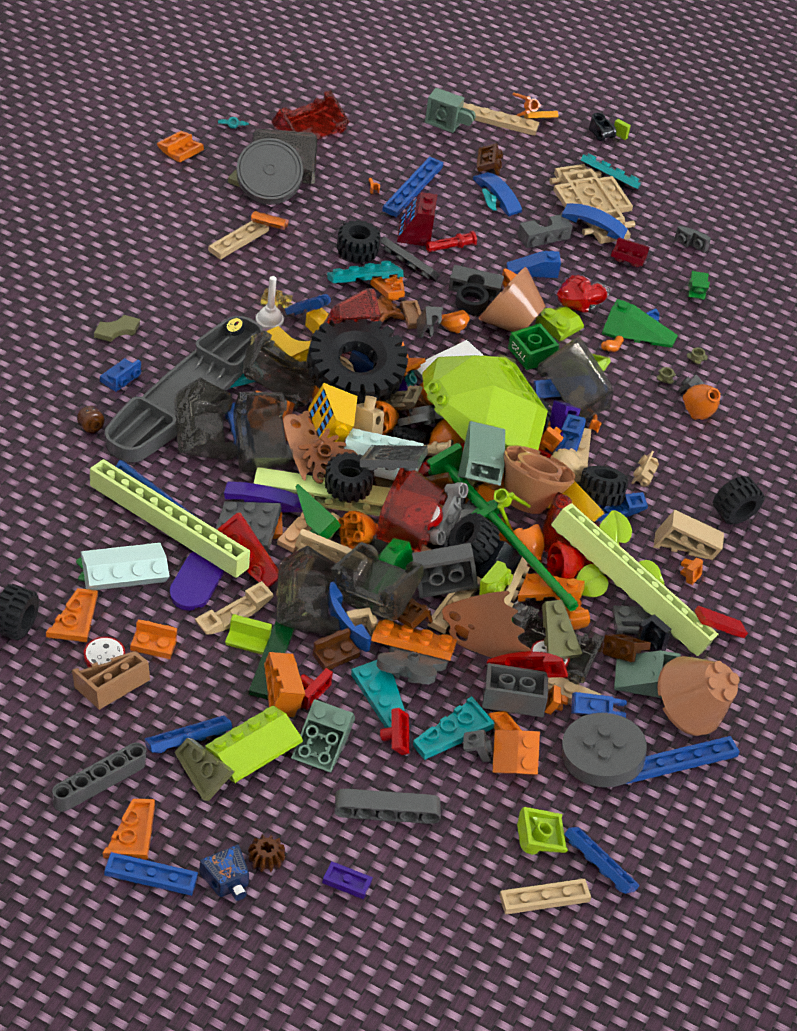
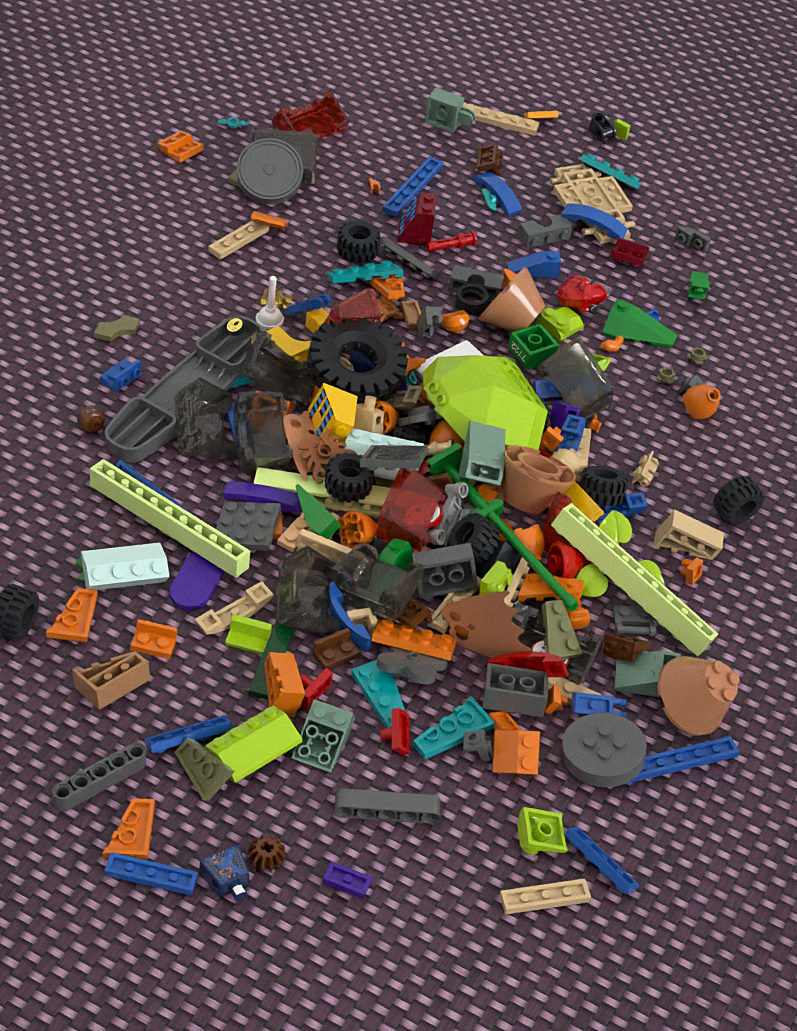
white tile [84,637,125,668] -> none
red wing [217,513,283,588] -> none
lime plant [494,488,531,530] -> none
orange plant [513,92,541,117] -> none
black bracket [636,614,672,652] -> none
red tile [694,605,748,638] -> none

